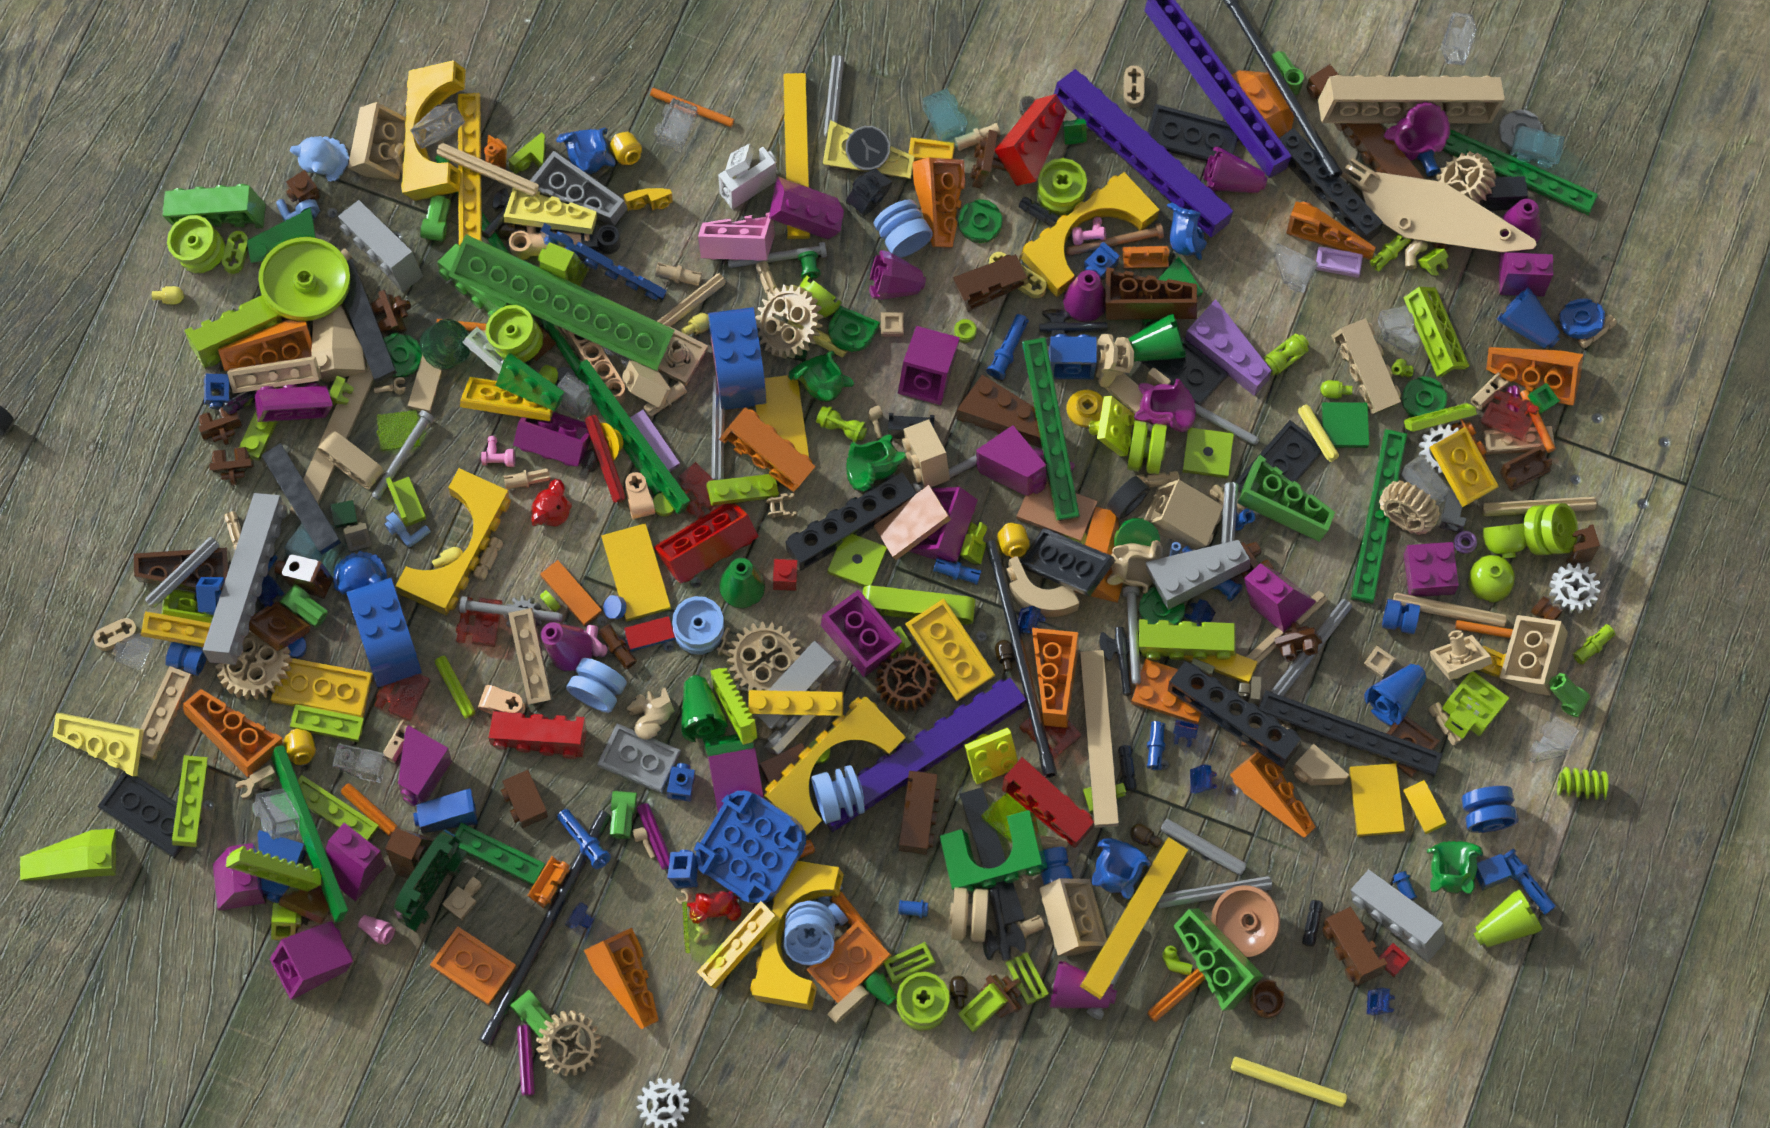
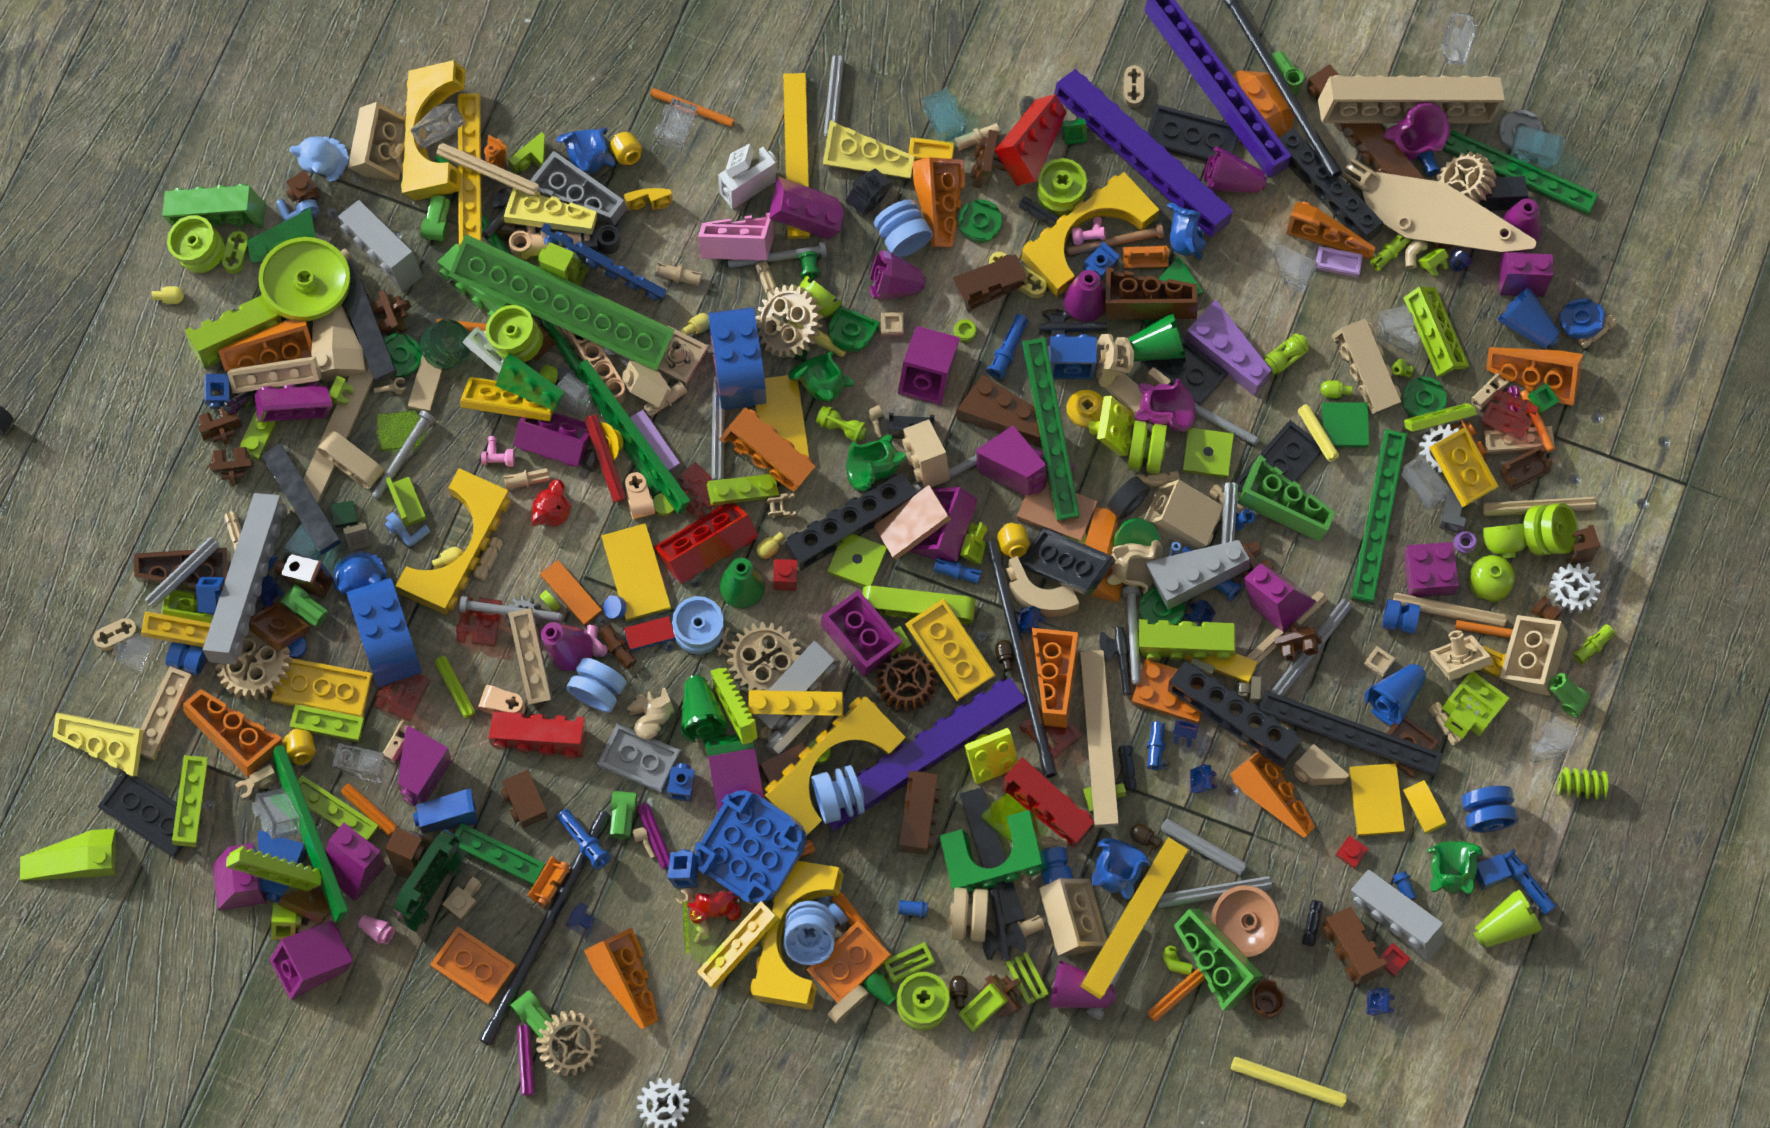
tan axle [657,273,726,327] -> none
black tile [846,126,890,171] -> none
tan gear [1379,480,1440,535] -> none
none -> light yellow cylinder [756,532,786,559]
none -> red plate [1335,835,1369,869]
none -> clear blue tile [1450,248,1473,272]

